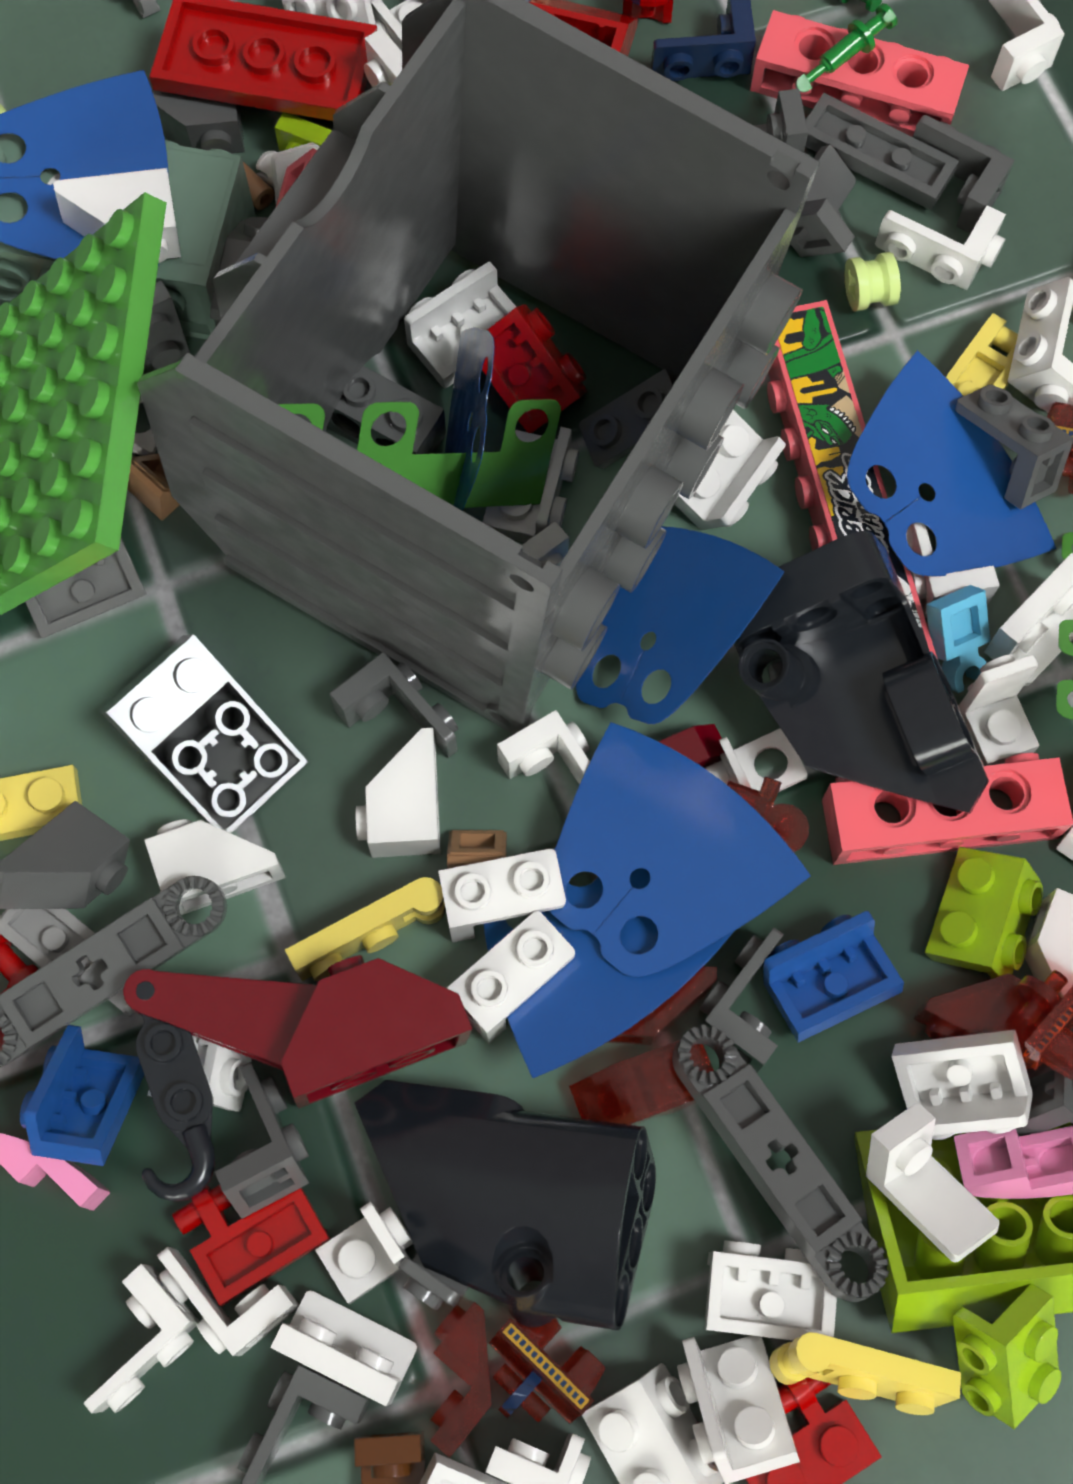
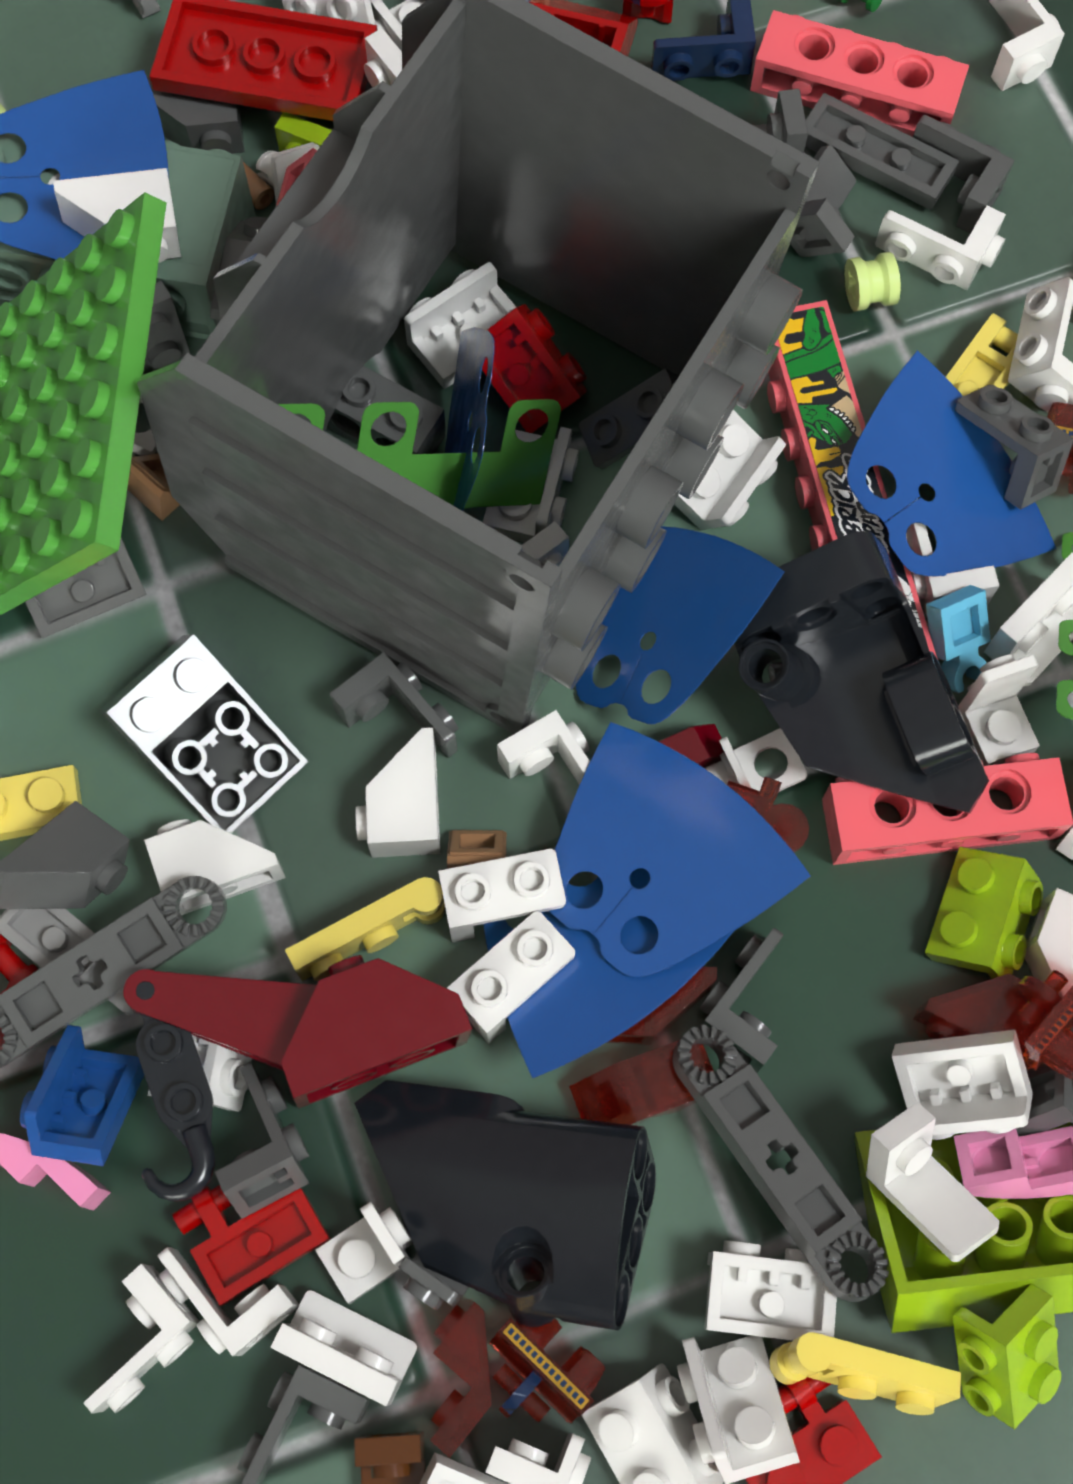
blue bracket [764,911,904,1043] -> none
green piece [795,3,898,92] -> none

